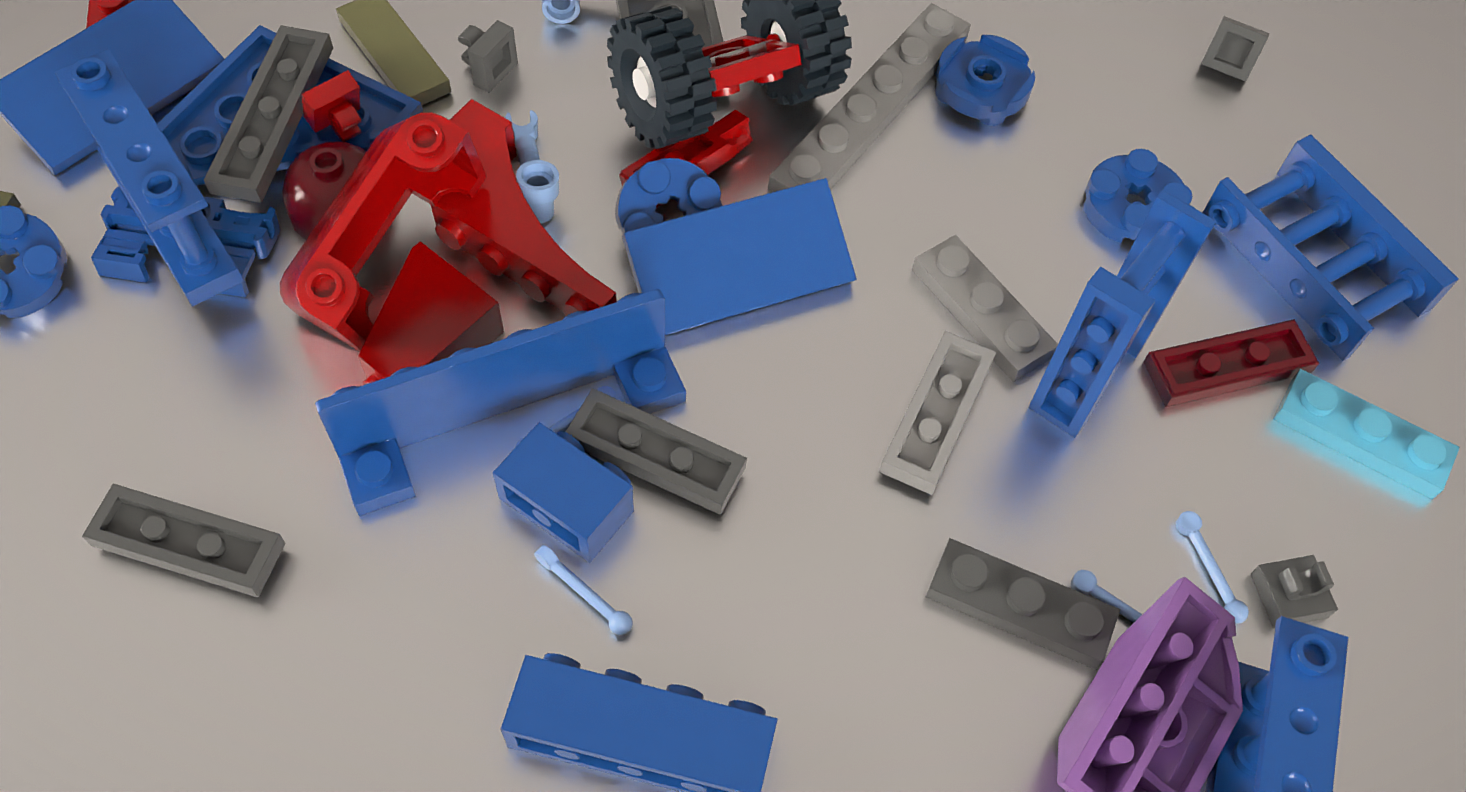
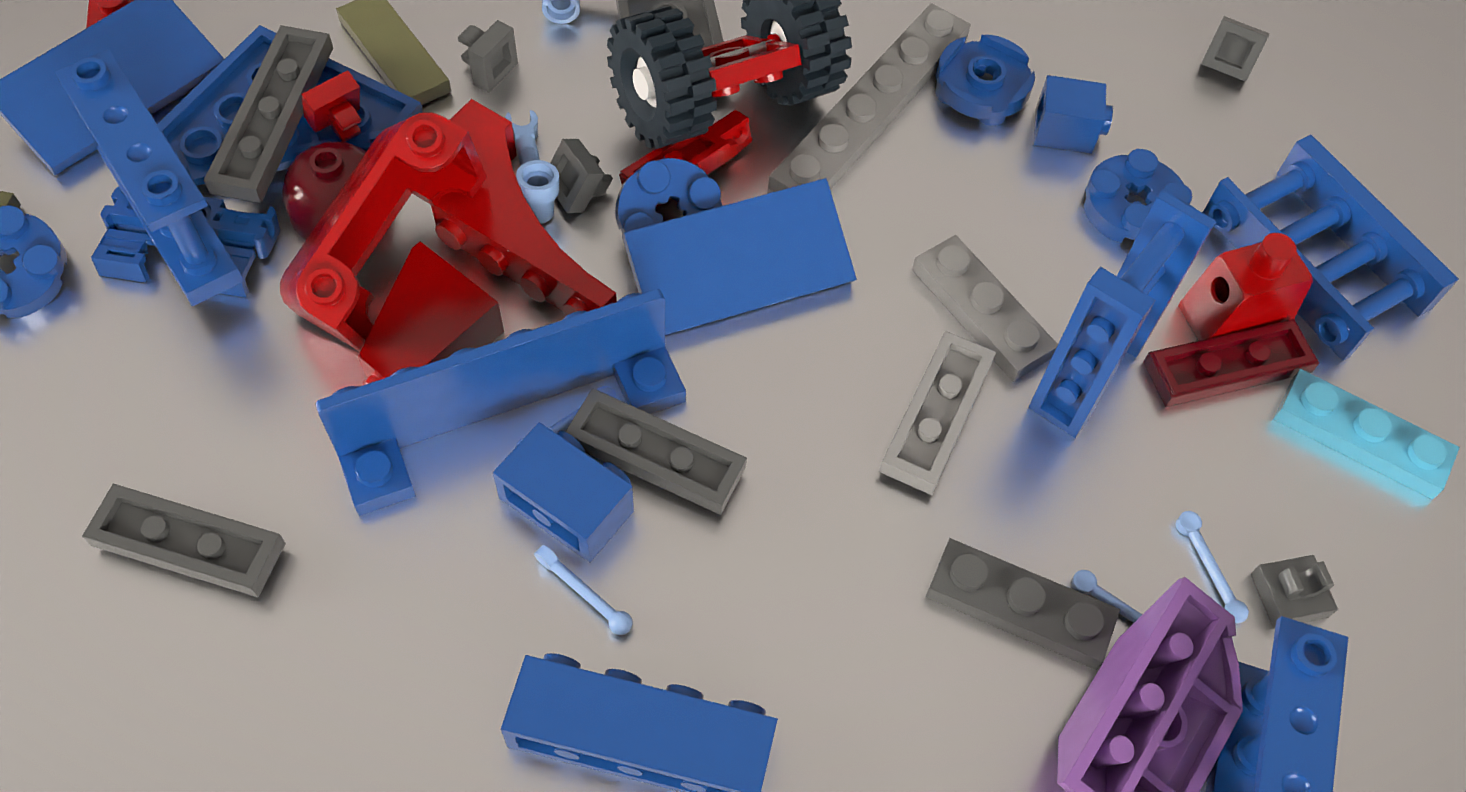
none -> dark grey tile [550,139,613,213]
none -> blue brick [1033,75,1113,154]
none -> red torso [1178,233,1313,341]

